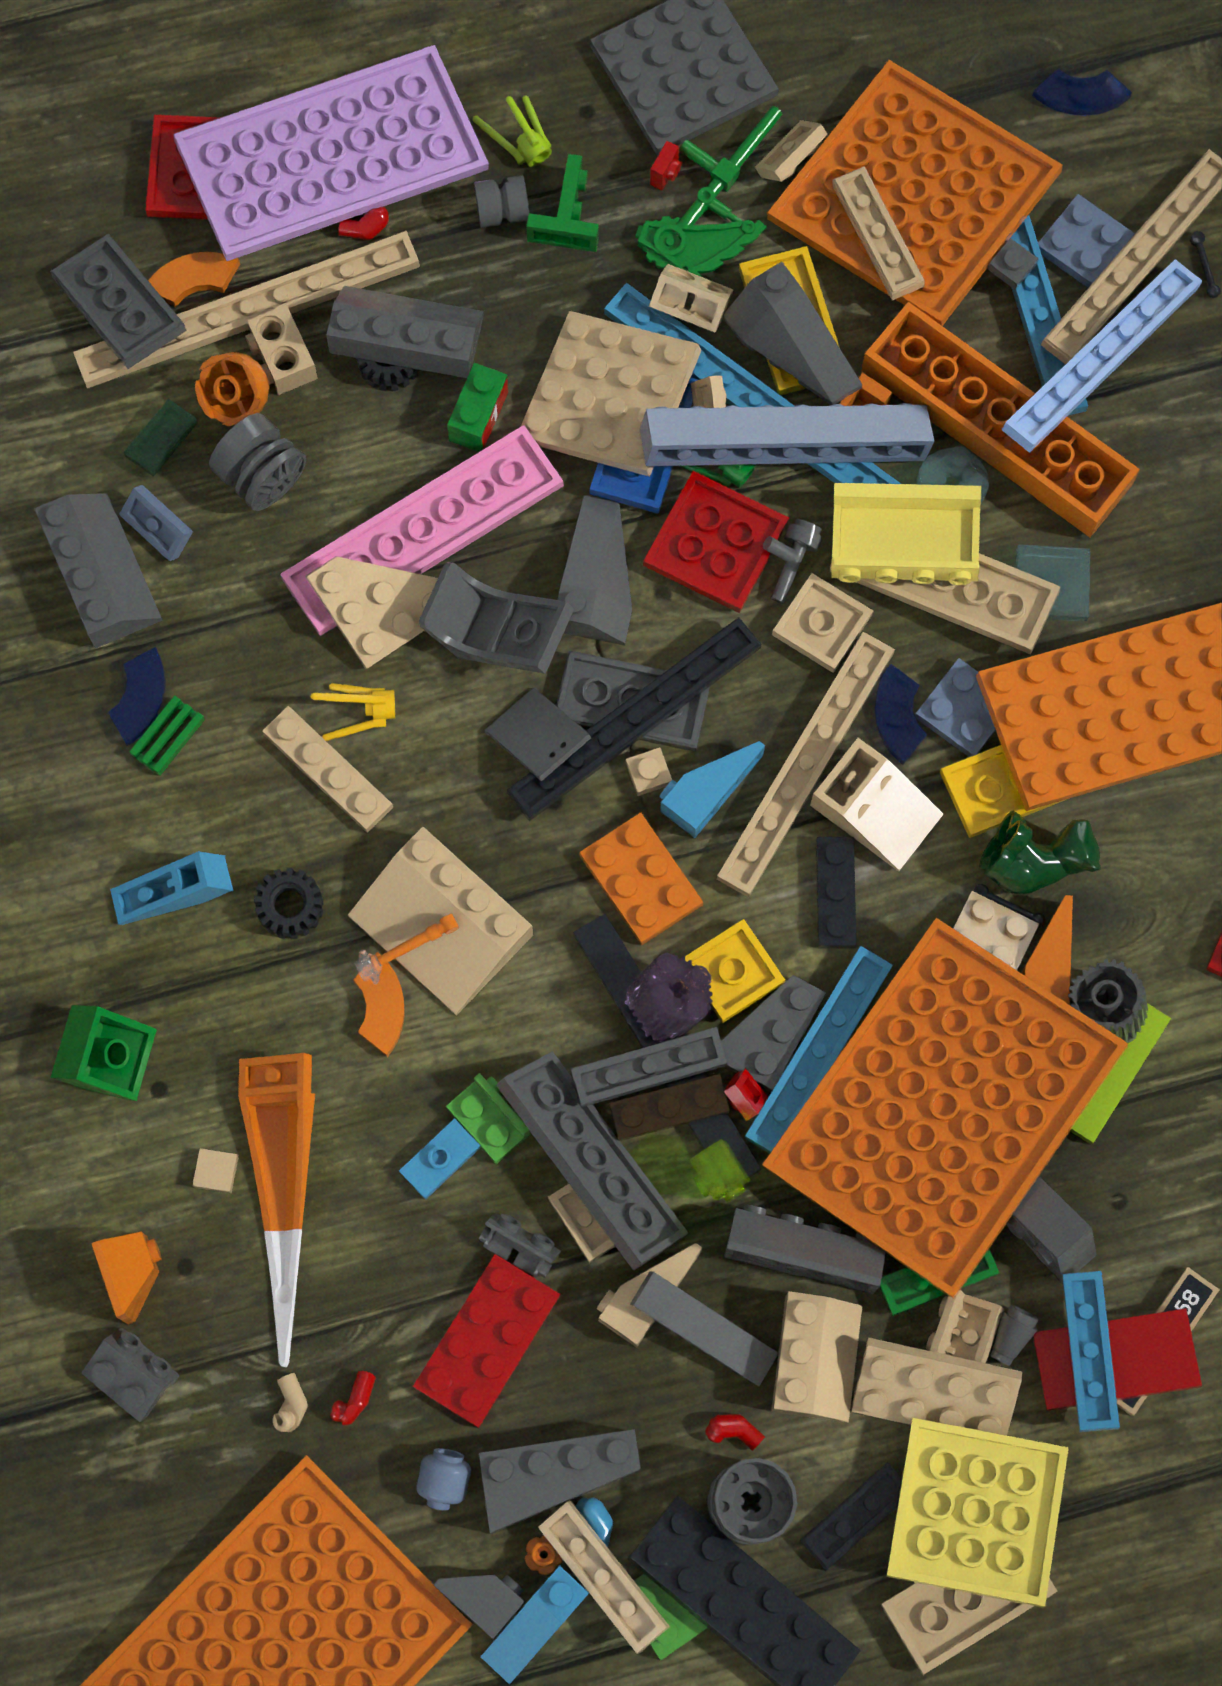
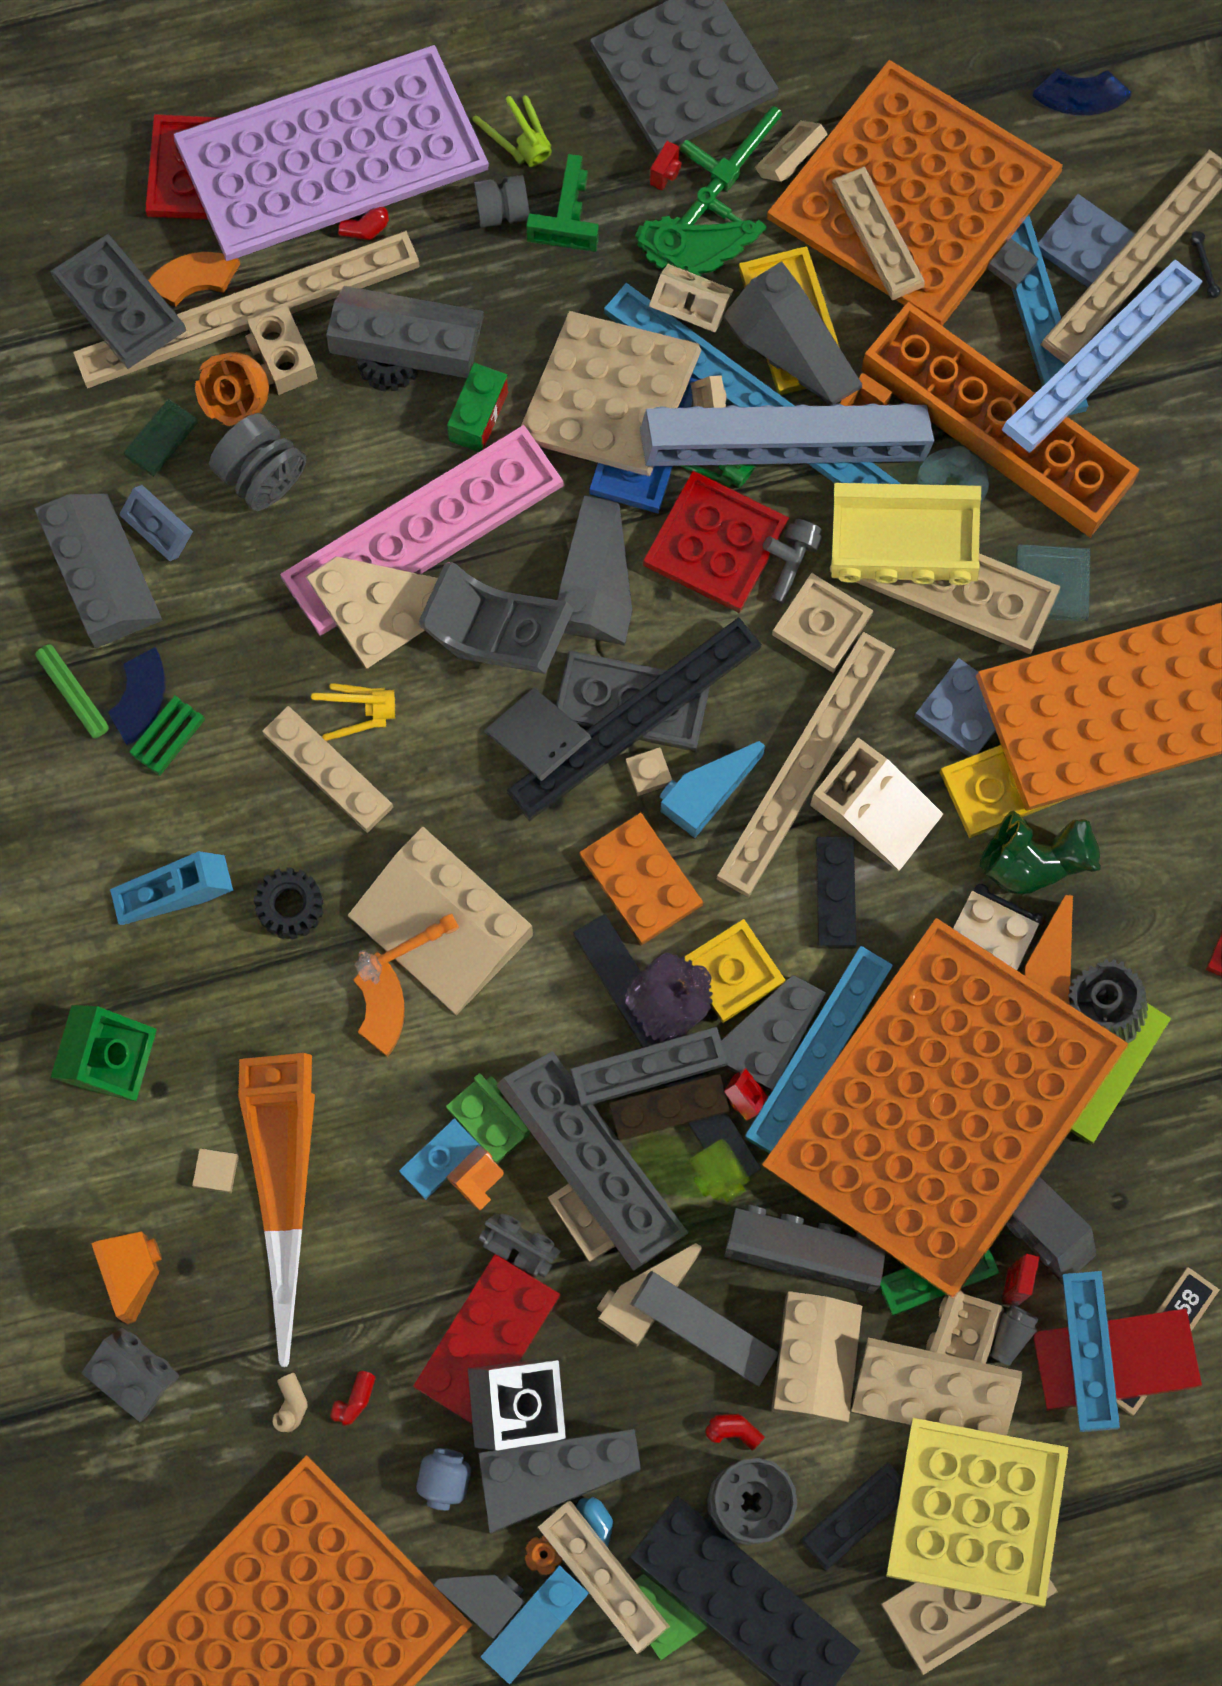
clear blue tile [875,664,927,765] -> none
none -> bright green axle [35,644,109,738]
none -> orange panel [446,1145,504,1210]
none -> dark grey brick [468,1359,566,1450]
none -> red tile [1001,1254,1040,1306]

